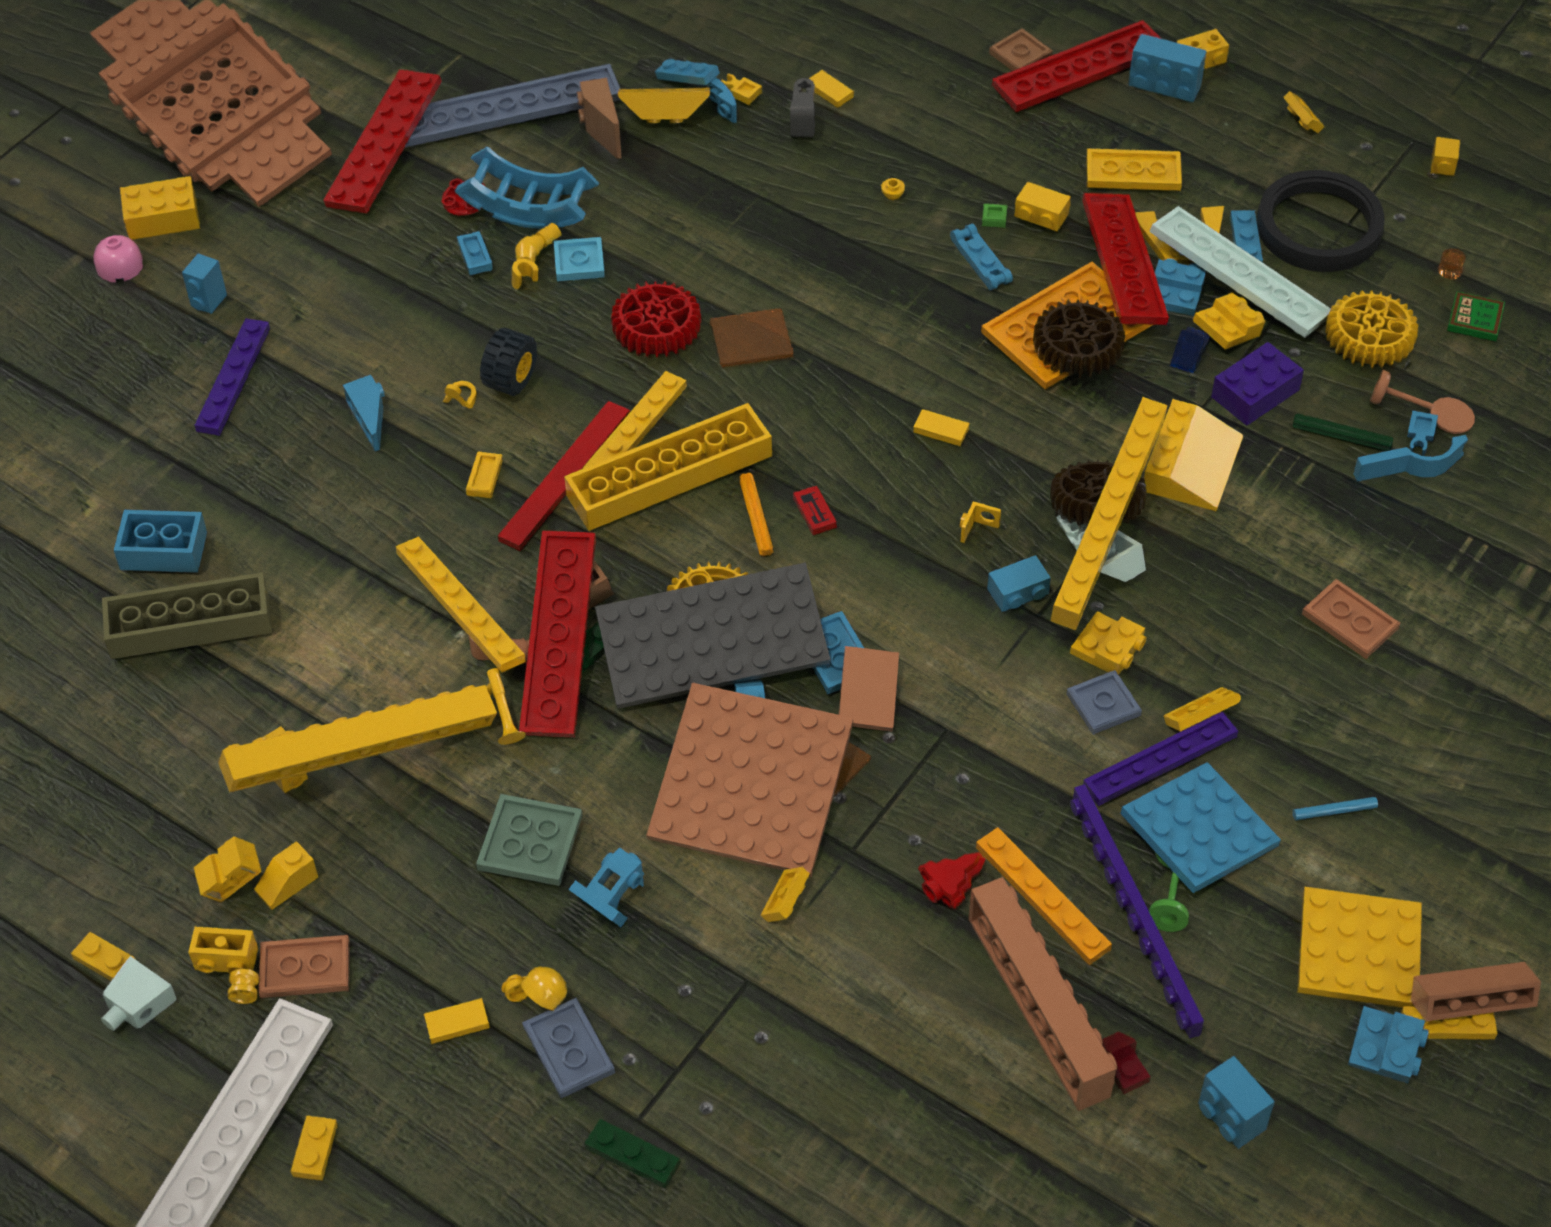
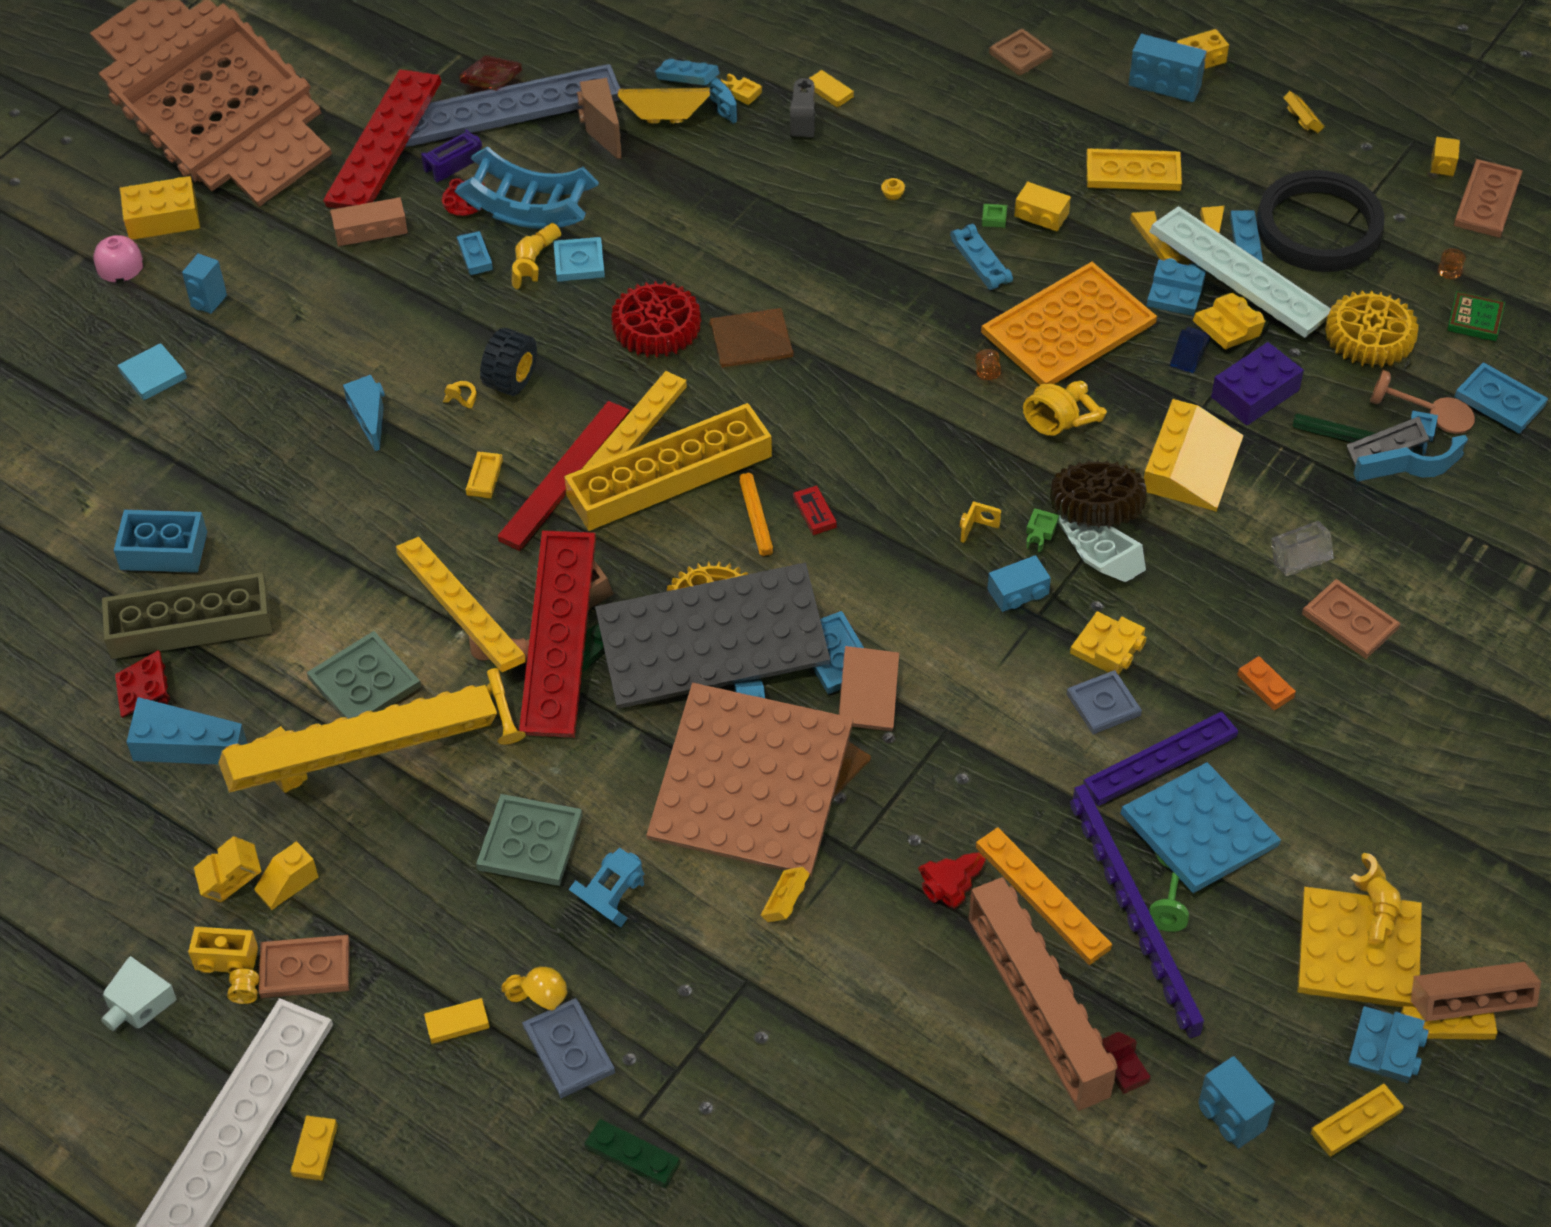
yellow plate [71,932,136,981] -> none
dark purple plate [194,318,270,436] -> none
yellow tile [913,409,970,447] -> none
red plate [992,20,1161,112] -> none
dark brown gear [1033,299,1125,378] -> none
yellow brick [1050,397,1168,630] -> none
red plate [1082,193,1169,325] -> none
yellow hinge [1163,687,1241,731] -> none
dark azure bar [1293,797,1378,821] -> none
none -> red hinge [115,650,170,718]
none -> medium azure tile [118,343,187,401]
none -> dark azure wedge [127,697,247,764]
none -> sand green plate [307,631,421,719]
none -> nougat brick [330,197,408,246]
none -> dark purple window [421,129,482,183]
none -> clear red tile [459,55,523,91]
none -> clear orange wheel [975,349,1001,380]
none -> yellow piece [1023,381,1107,435]
none -> bright green plate [1026,508,1059,552]
none -> orange plate [1237,656,1296,711]
none -> clear brick [1271,521,1334,576]
none -> yellow plate [1311,1084,1404,1157]
none -> dark grey plate [1346,417,1429,467]
none -> yellow piece [1350,853,1402,944]
none -> nougat tile [1454,159,1522,238]
none -> dark azure plate [1455,362,1548,434]

